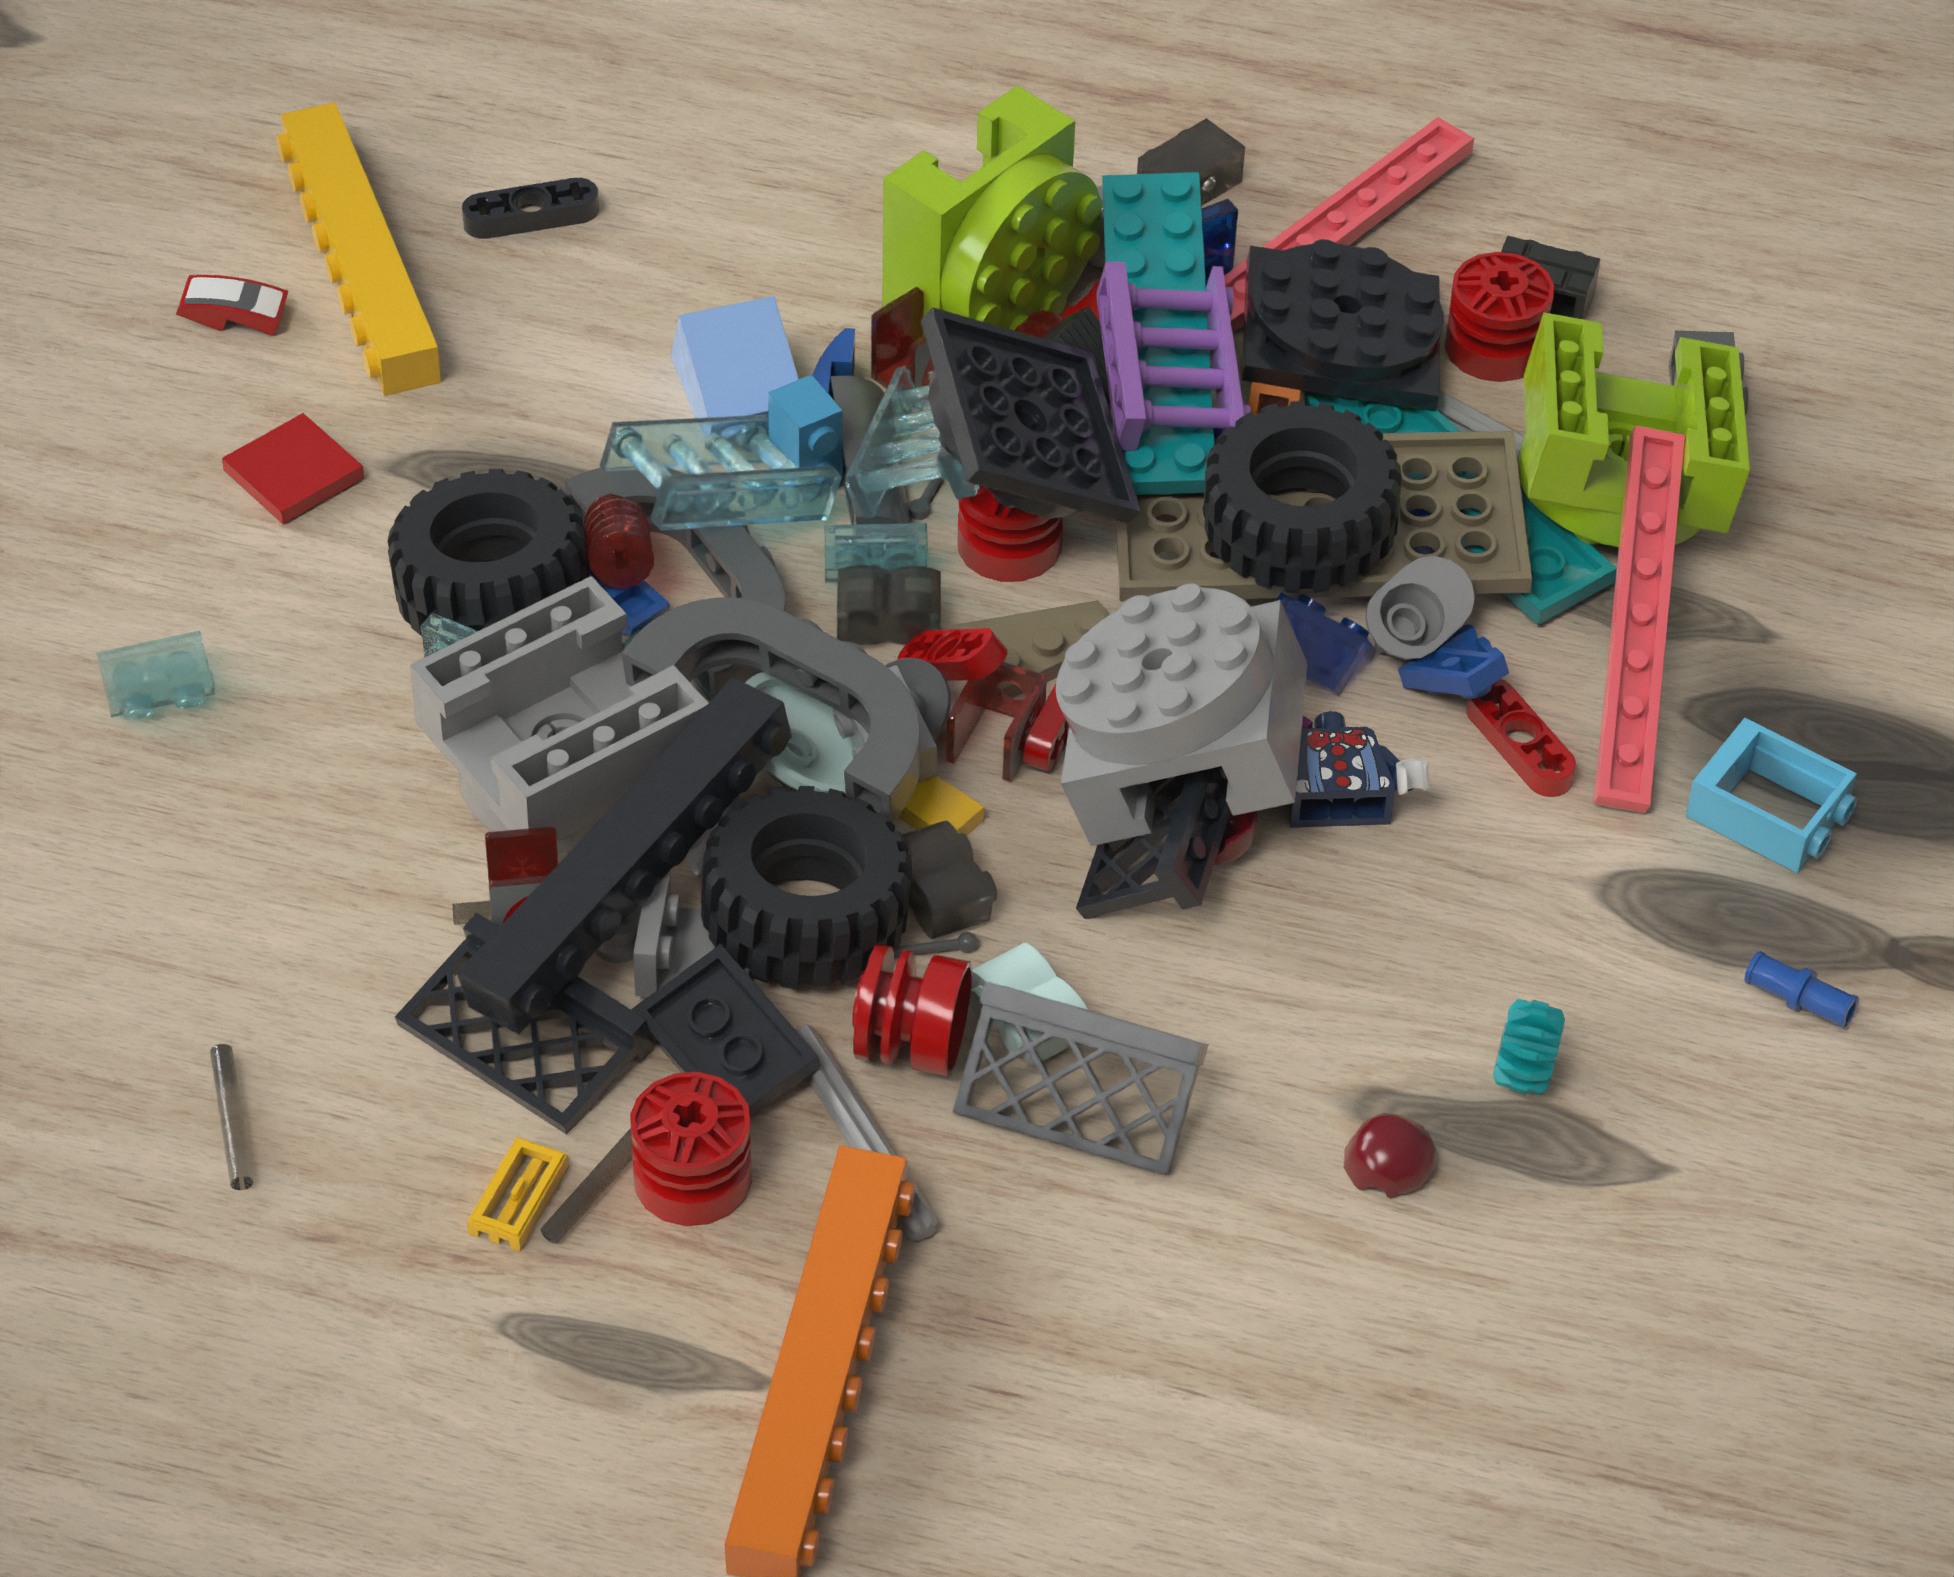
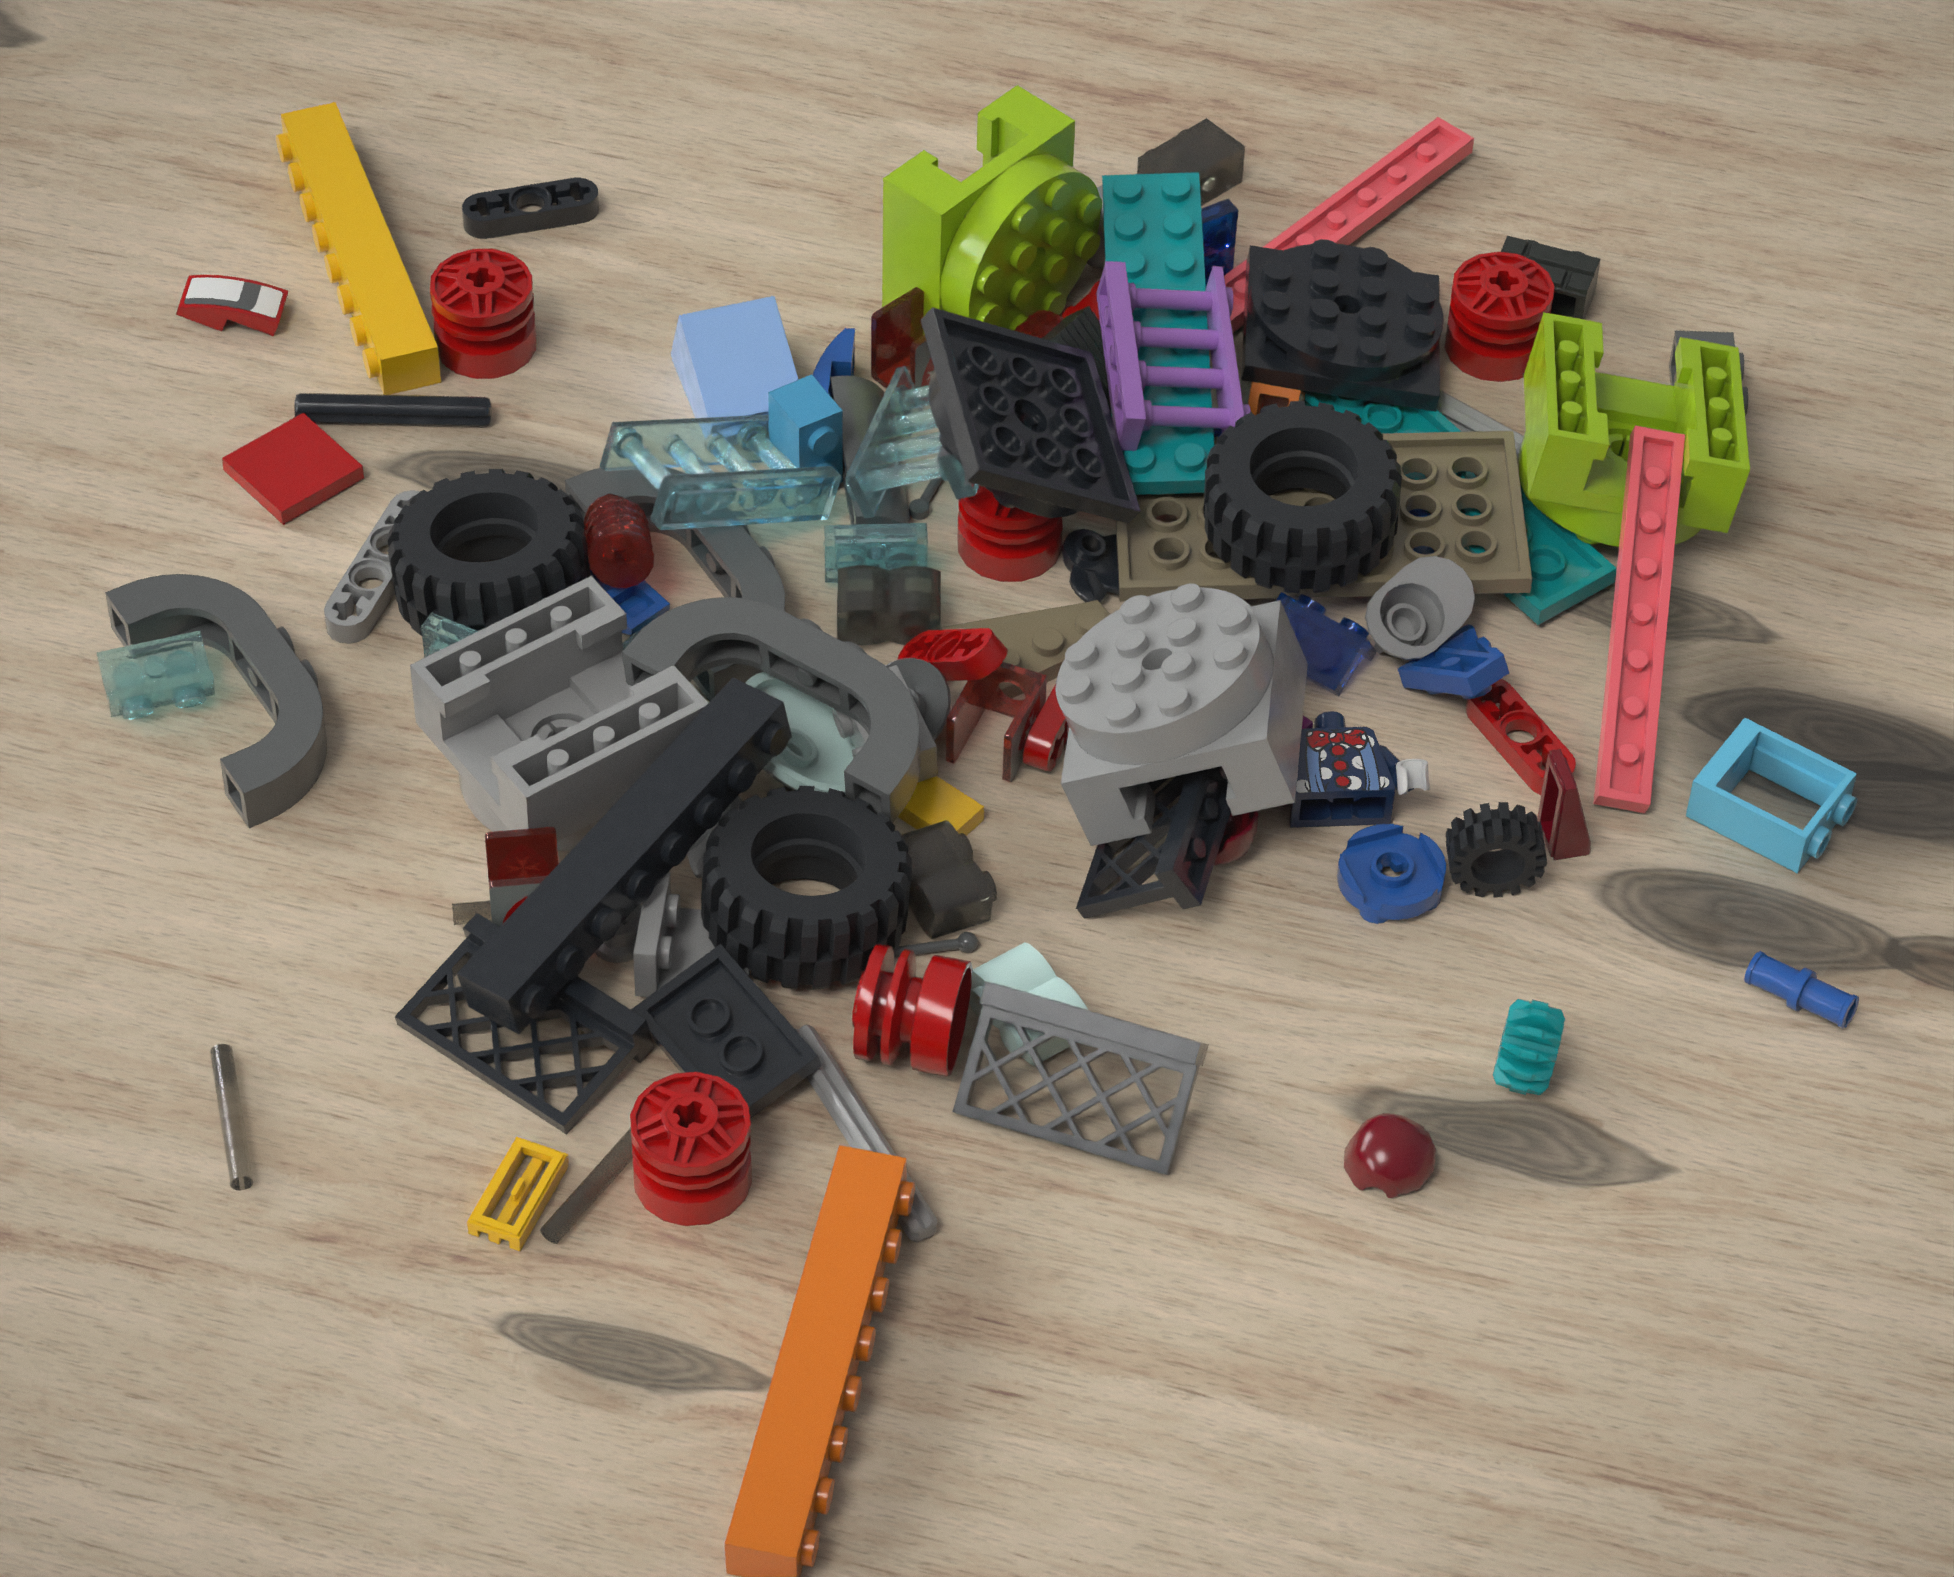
none -> dark grey arch [105,574,327,828]
none -> black axle [294,393,492,427]
none -> light grey beam [324,490,420,644]
none -> red wheel [430,248,537,379]
none -> black plate [1062,529,1119,603]
none -> blue plate [1337,824,1446,924]
none -> black tyre [1445,802,1547,898]
none -> dark red slope [1537,749,1591,860]

